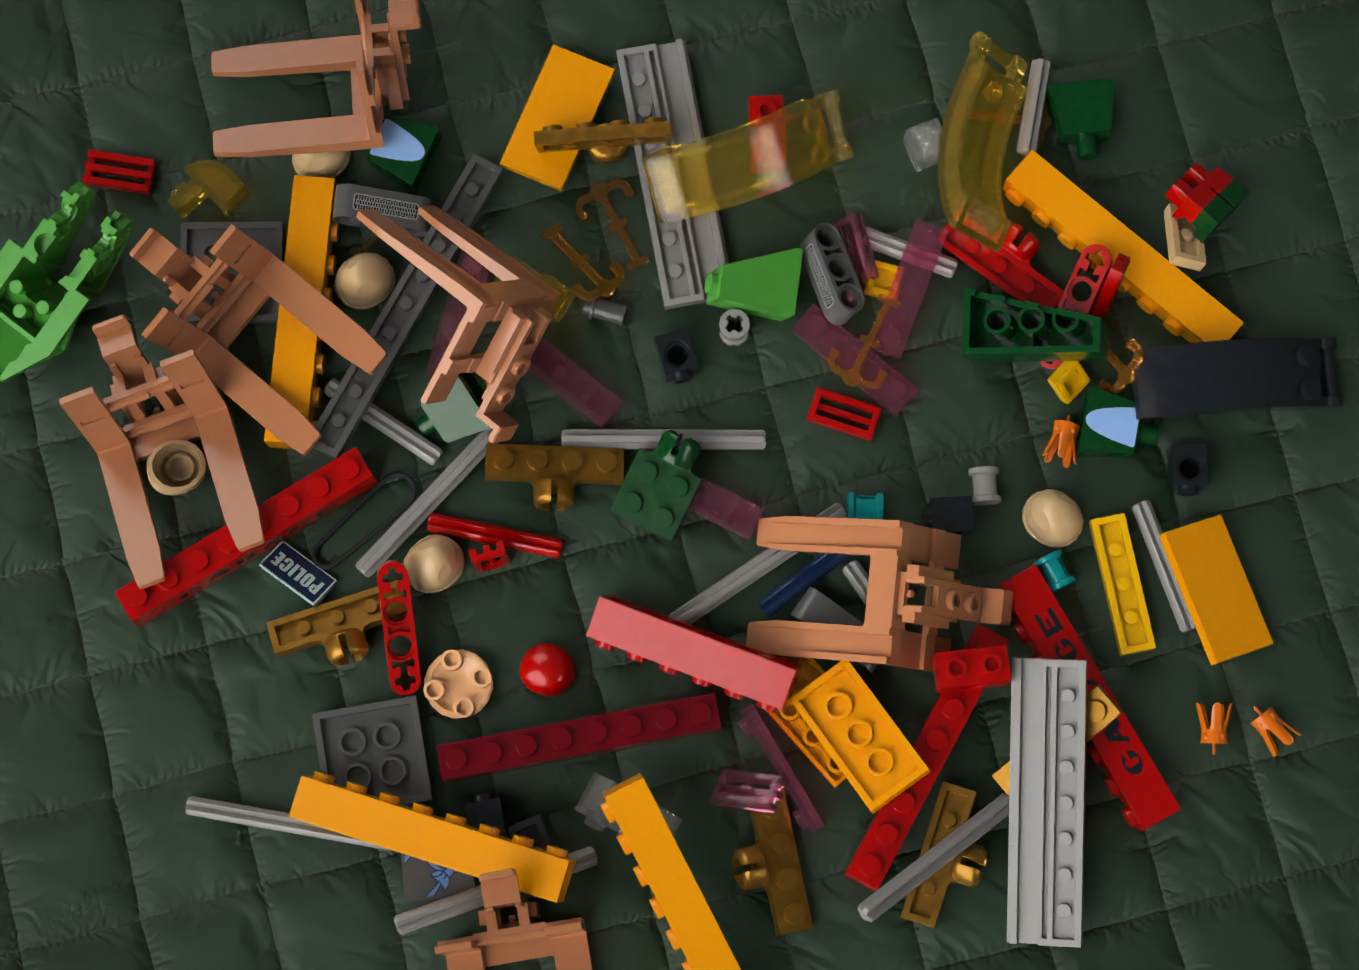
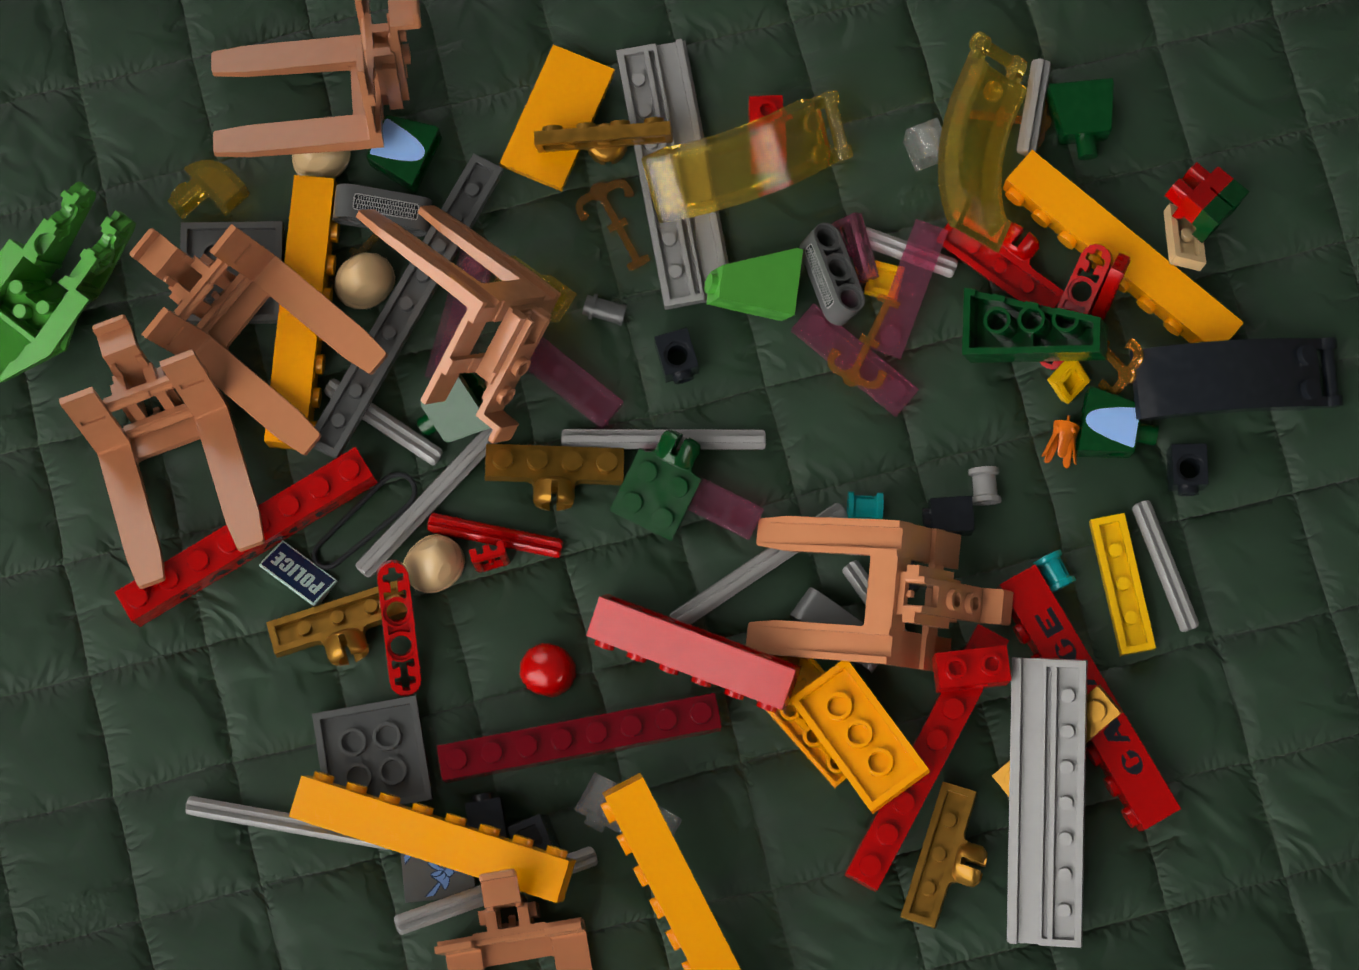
red tile [82,149,157,195] -> none
tan hat [147,439,207,496] -> none
light nougat dish [423,649,493,719] -> none
clear orange piece [540,223,625,301] -> none
clear pink tile [711,769,787,813] -> none
light grey bush [719,309,750,346] -> none
pearl gold plate [732,789,813,936] -> none
clear pink plate [738,704,825,835] -> none
dark blue axle [758,553,851,617] -> none
red tile [806,387,882,442] -> none
light grey axle [857,793,1009,922] -> none
tan hat [1022,489,1084,547] -> none
light orange tile [1159,514,1274,666] -> none
orange piece [1196,702,1233,755] -> none
orange piece [1250,706,1302,757] -> none

